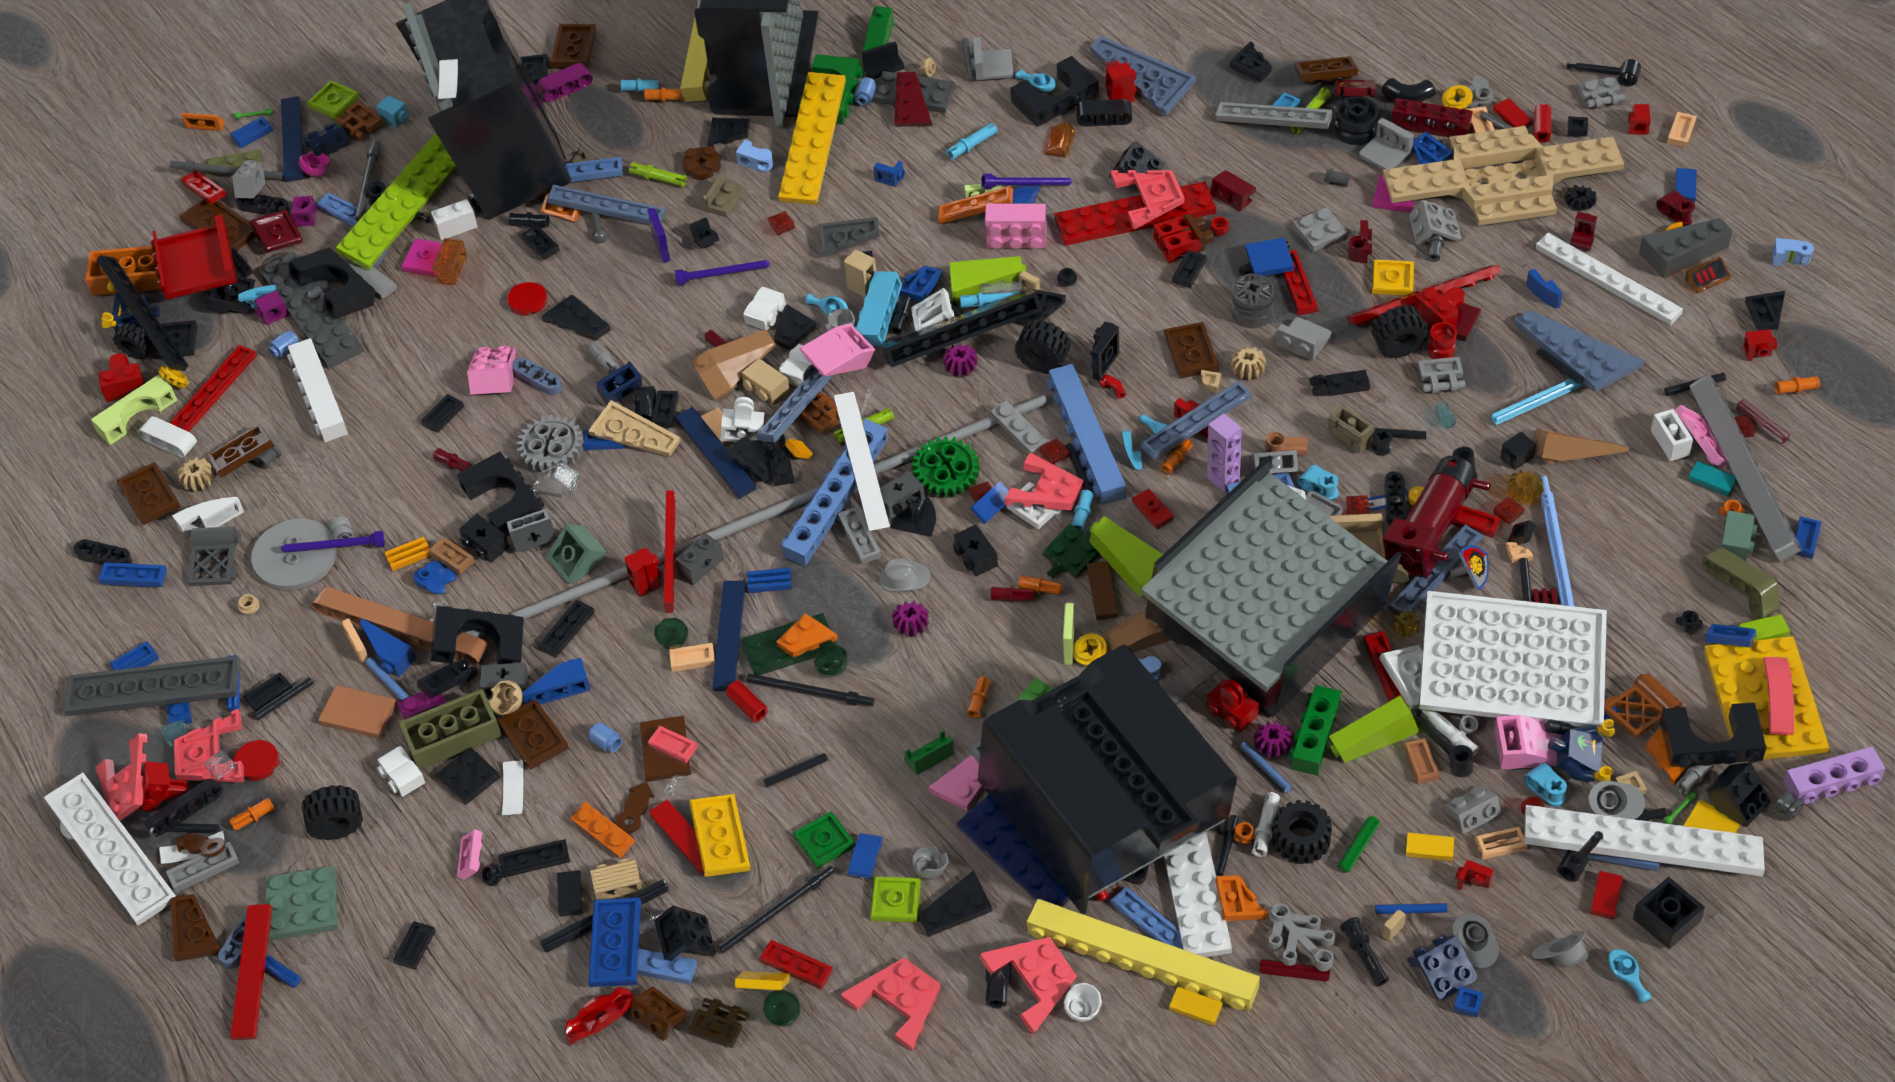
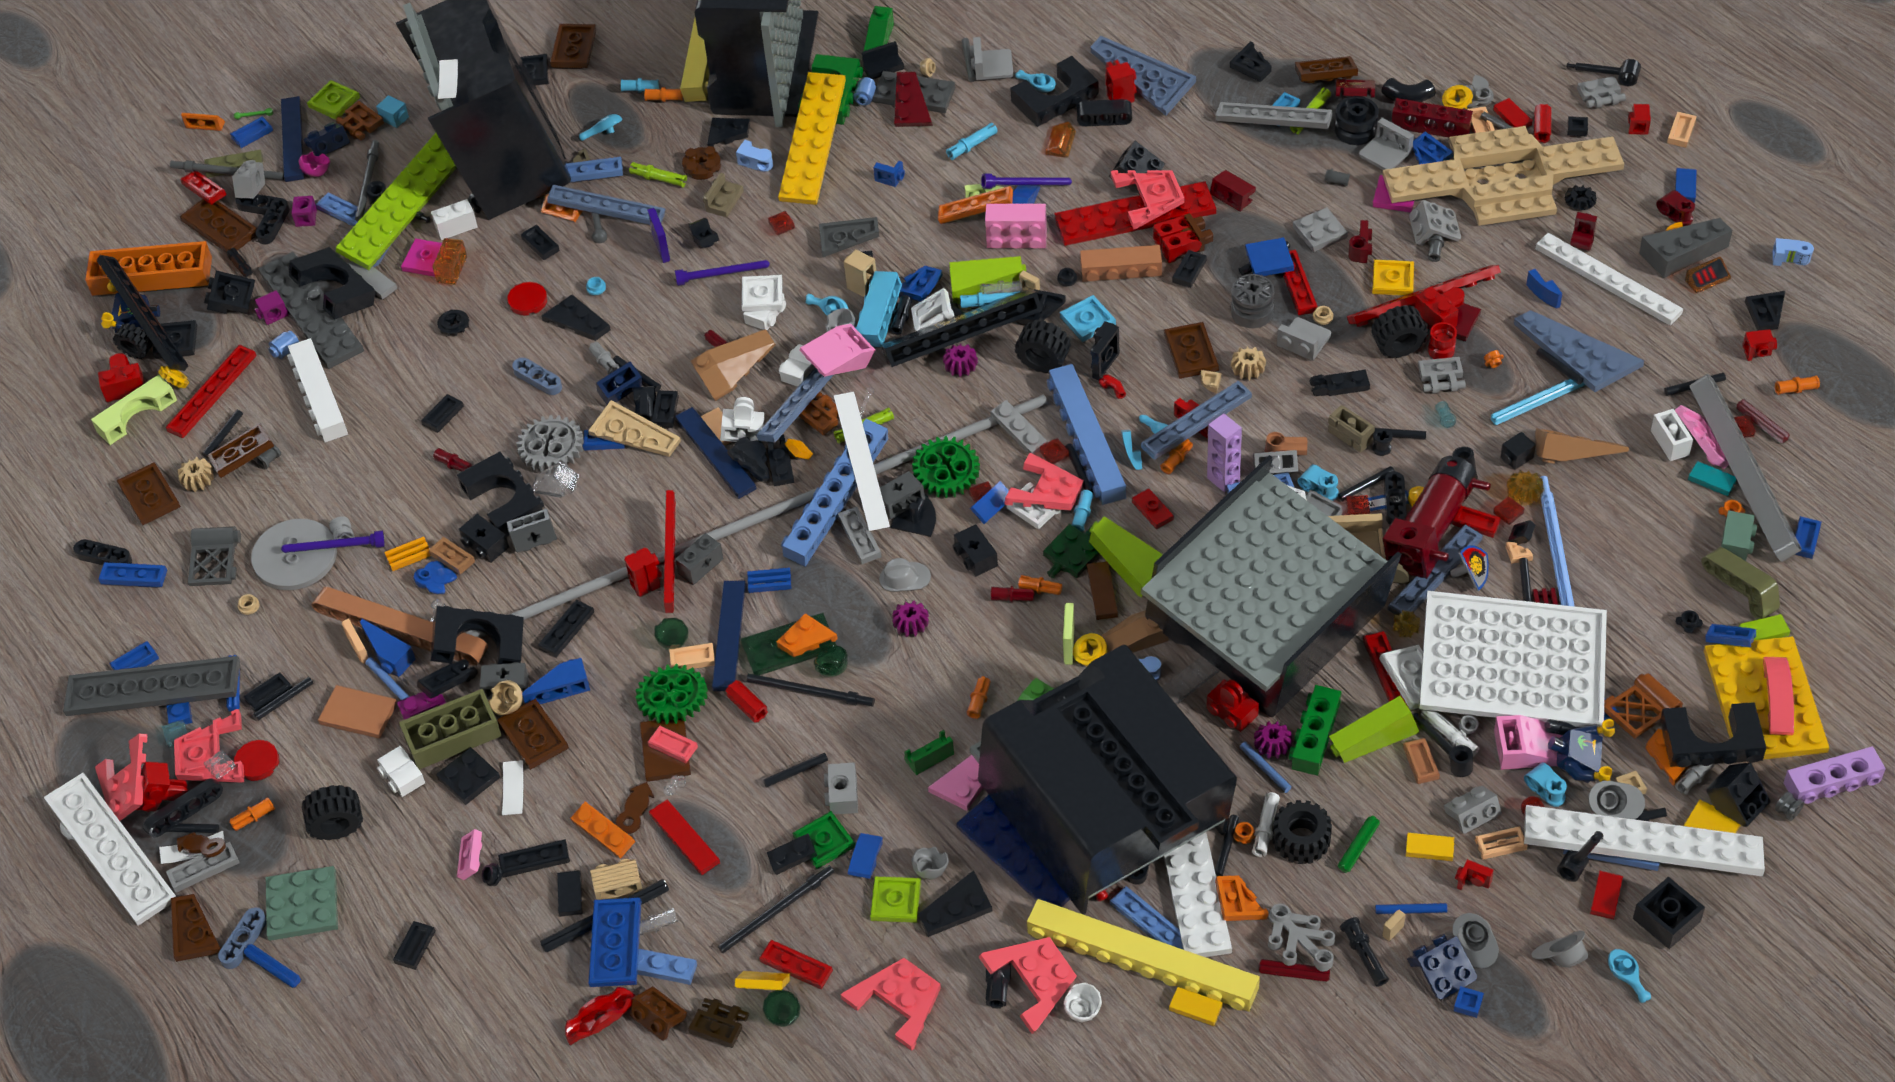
white beam [138,416,197,458] -> none
red panel [150,214,237,300] -> none
white slope [172,497,244,539] -> none
red tile [230,904,273,1040] -> none
medium azure slope [238,285,276,309] -> none
dark red tile [250,210,303,253] -> none
bright pink slope [467,346,516,395] -> none
black pin [509,212,550,228] -> none
magenta beam [537,63,593,102] -> none
sand green slope [546,524,607,584] -> none
medium blue brick [588,722,622,753] -> none
black bracket [654,905,716,961] -> none
yellow tile [689,794,751,877] -> none
tan brick [742,358,790,405] -> none
black wing [774,304,816,351] -> none
red tile [1210,217,1229,236] -> none
bright green hinge [1663,792,1696,824] -> none
none -> black bar [202,409,243,459]
none -> black gear [437,310,470,336]
none -> medium azure piece [579,114,622,141]
none -> medium azure plate [586,277,606,295]
none -> black bar [613,356,661,392]
none -> green gear [635,664,708,724]
none -> white tile [742,275,782,311]
none -> black plate [767,833,818,875]
none -> light grey brick [824,762,858,815]
none -> medium azure plate [1060,295,1116,342]
none -> nougat brick [1080,245,1162,282]
none -> tan plate [1313,306,1333,325]
none -> black bar [1338,466,1394,501]
none -> orange plate [1484,350,1504,368]

